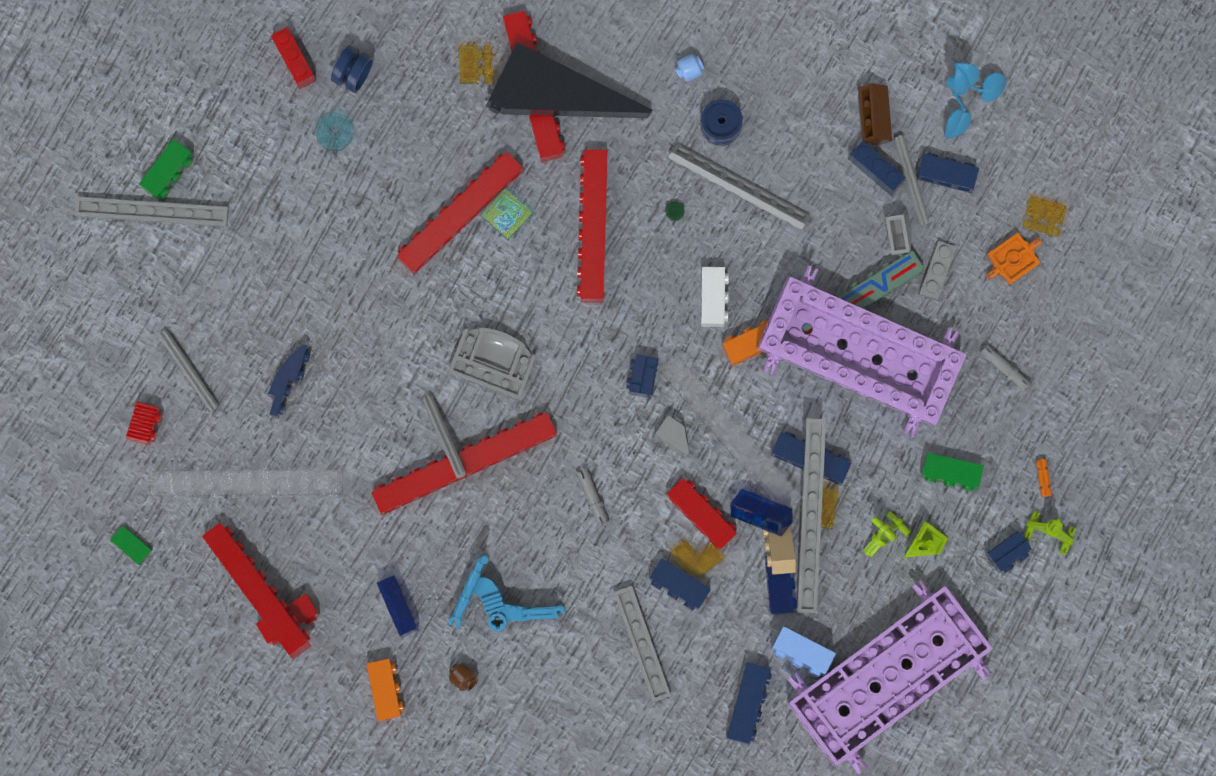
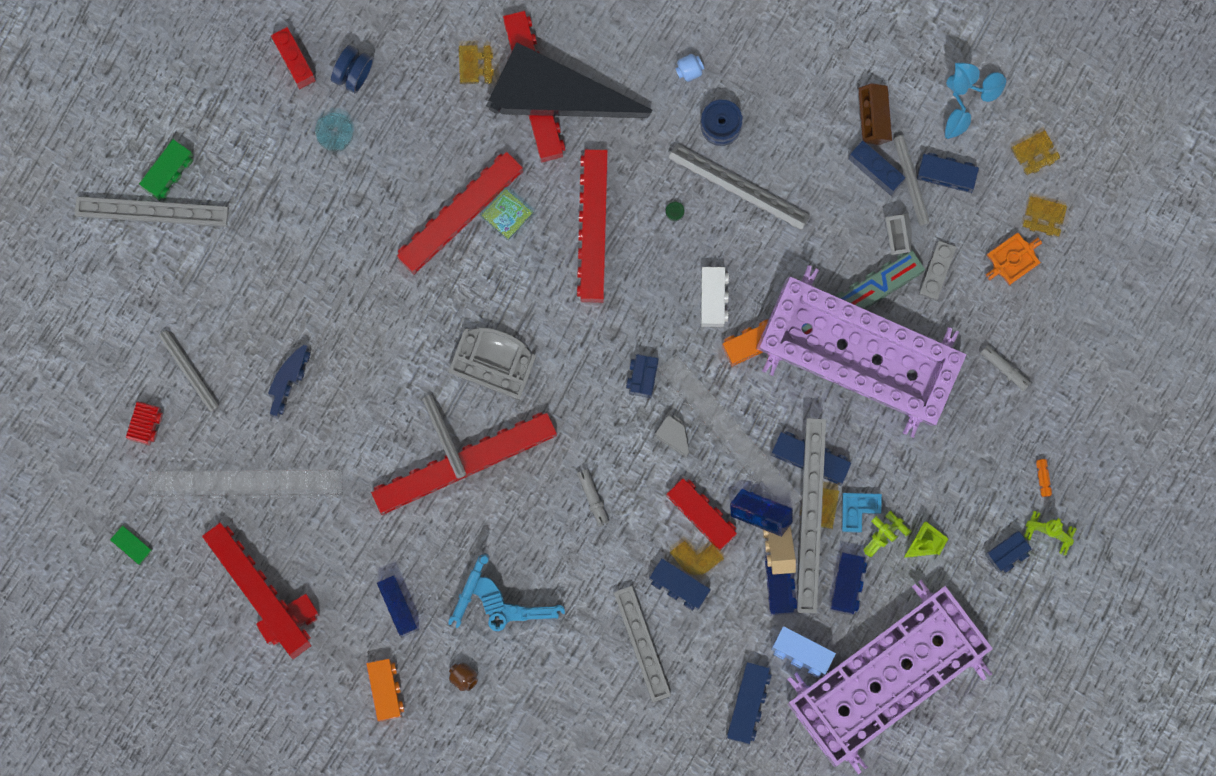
green brick [921,453,984,492] -> none
none -> clear blue brick [830,552,867,616]
none -> dark azure plate [842,493,882,533]
none -> clear yellow plate [1011,130,1060,175]

